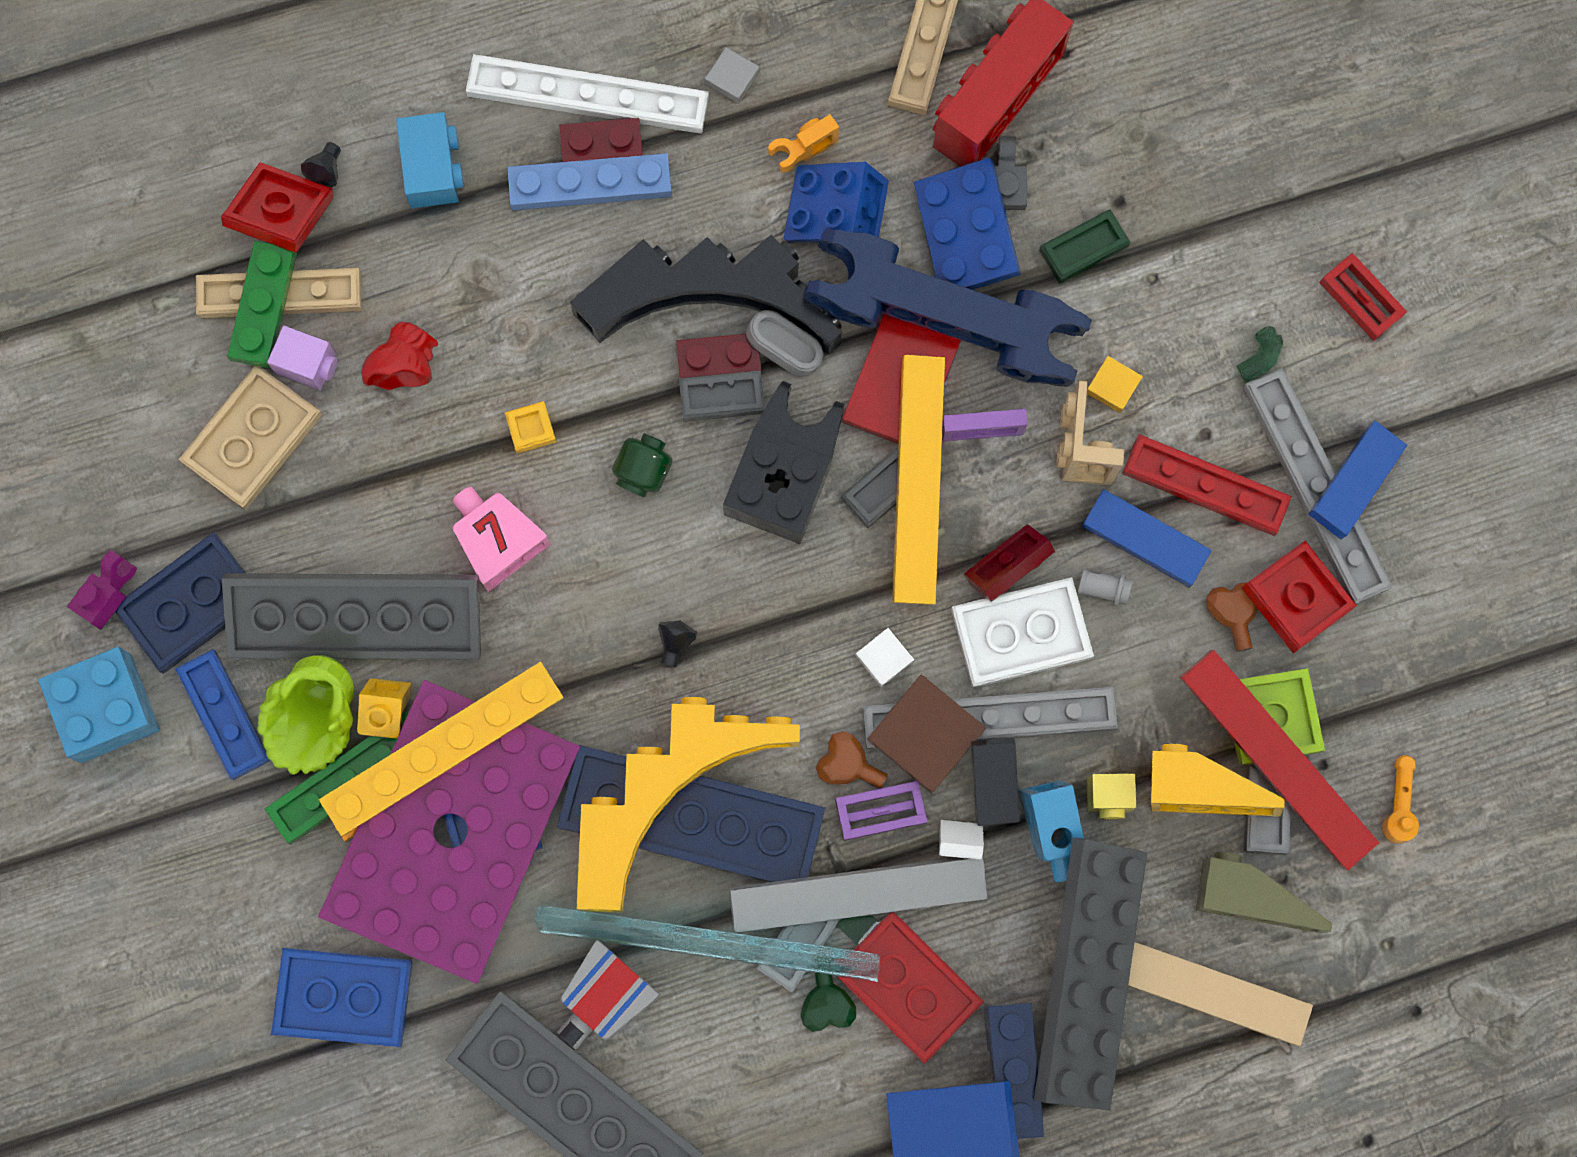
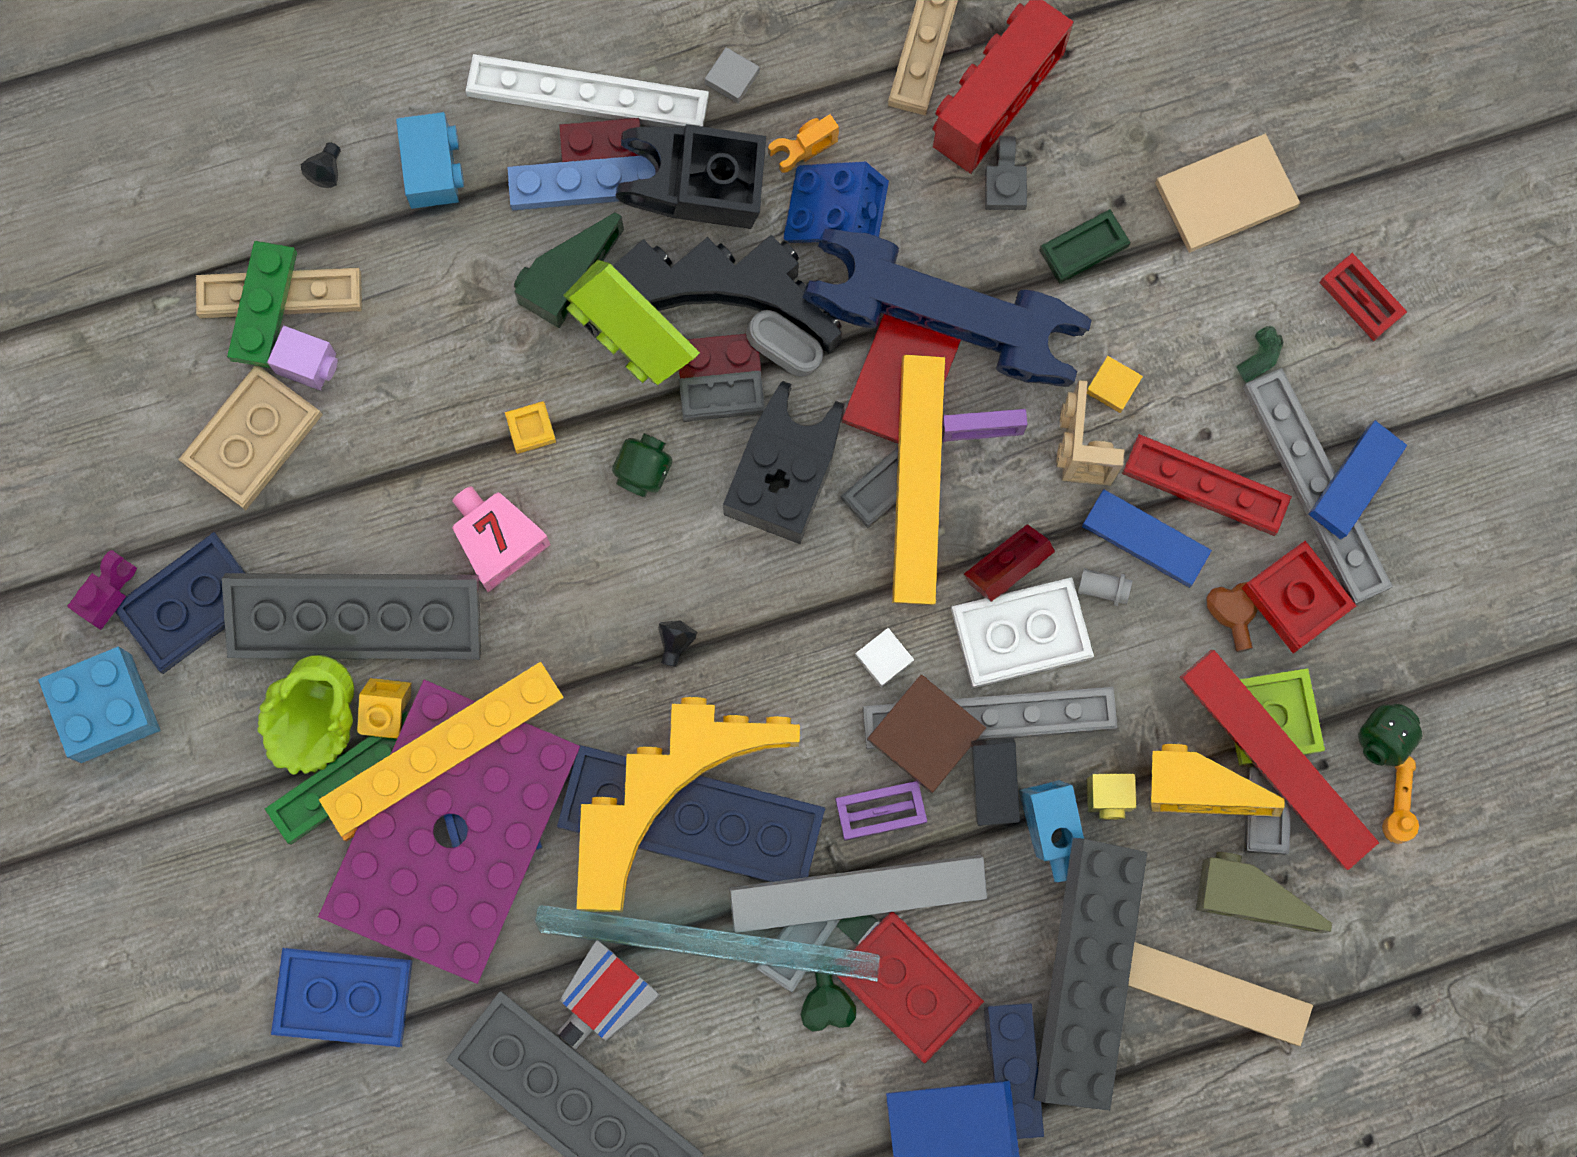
blue tile [175,649,271,781] -> none
red tile [221,162,333,253] -> none
red hair [361,321,439,391] -> none
dark orange rock [816,731,888,789] -> none
blue plate [914,157,1021,290] -> none
white tile [939,820,984,860] -> none
none -> dark green slope [514,212,624,328]
none -> lime slope [563,260,700,385]
none -> black brick [615,124,766,229]
none -> tan tile [1155,133,1300,253]
none -> dark green head [1358,704,1423,767]

